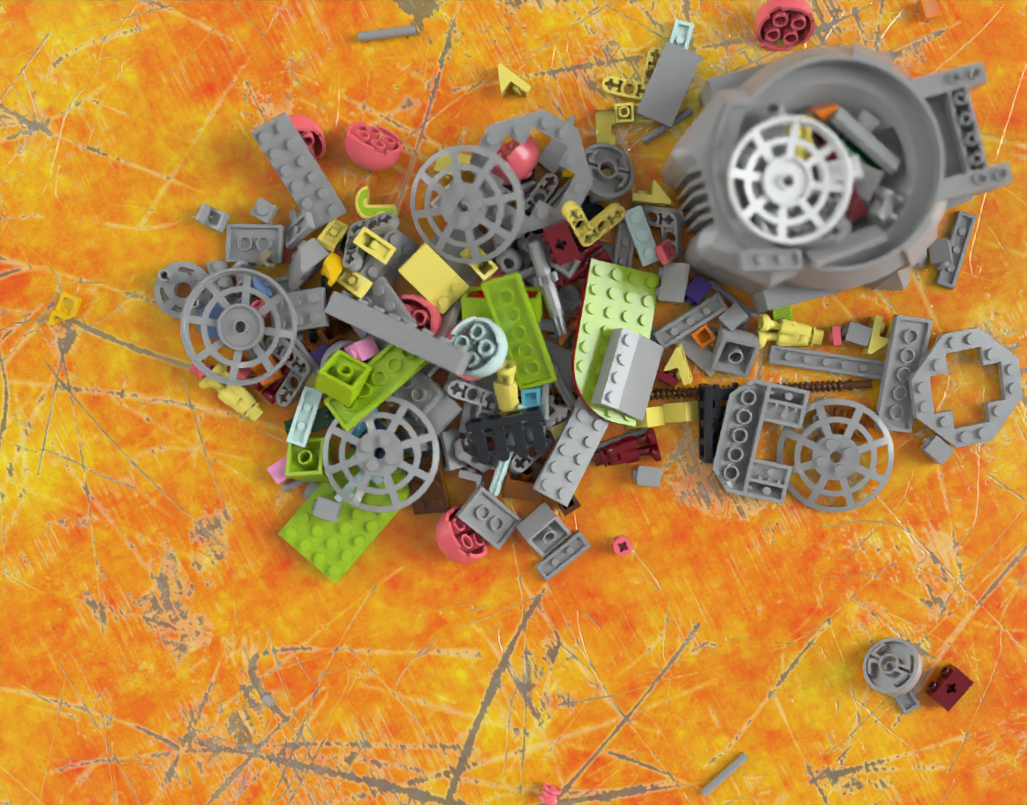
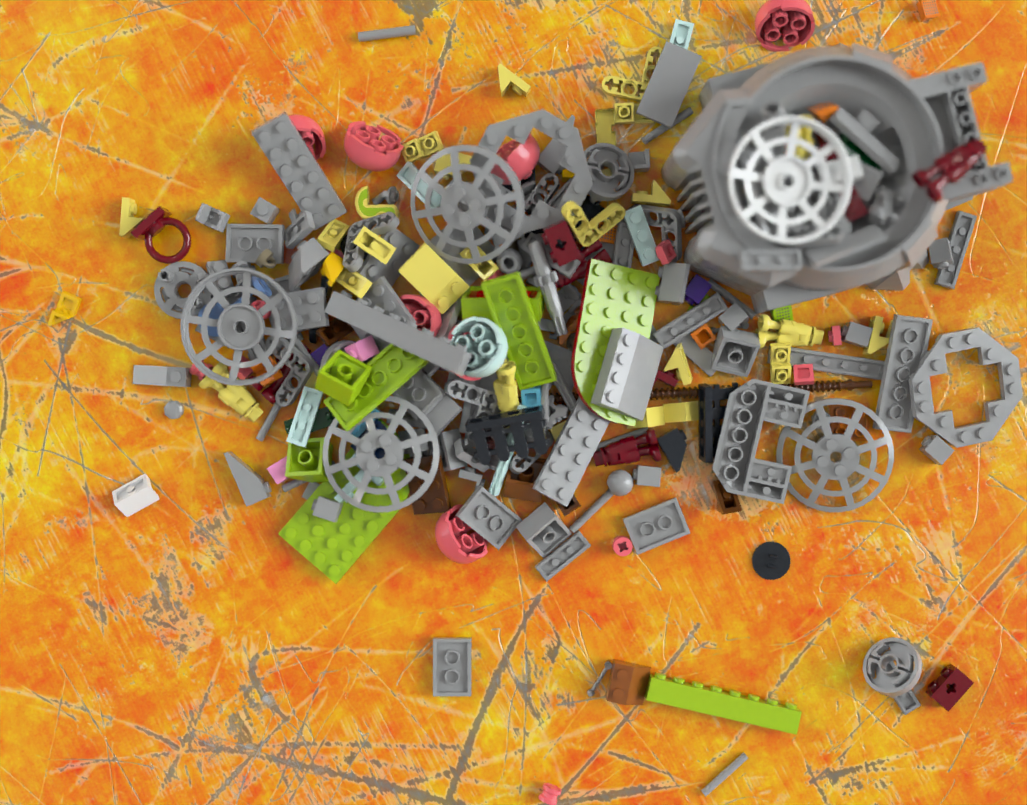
none -> white panel [112,474,160,517]
none -> light yellow slope [119,197,145,238]
none -> dark red tile [131,206,191,264]
none -> light grey slope [133,365,192,387]
none -> light grey tile [164,401,184,419]
none -> light grey slope [224,451,272,507]
none -> light grey piece [256,391,290,442]
none -> light grey plate [372,186,399,205]
none -> light aqua plate [396,161,442,208]
none -> light yellow slope [402,131,444,163]
none -> light grey plate [433,637,472,696]
none -> light grey bar [569,489,613,533]
none -> light grey hinge [587,661,612,697]
none -> dark orange slope [605,659,651,705]
none -> light grey piece [607,469,633,496]
none -> light grey plate [623,497,690,555]
none -> light grey panel [628,149,650,173]
none -> lime brick [645,672,802,735]
none -> black slope [657,427,687,473]
none -> reddish brown slope [712,480,742,514]
none -> black piece [752,541,790,580]
none -> light yellow slope [770,342,791,384]
none -> coral plate [793,364,814,385]
none -> dark red piece [912,138,988,203]

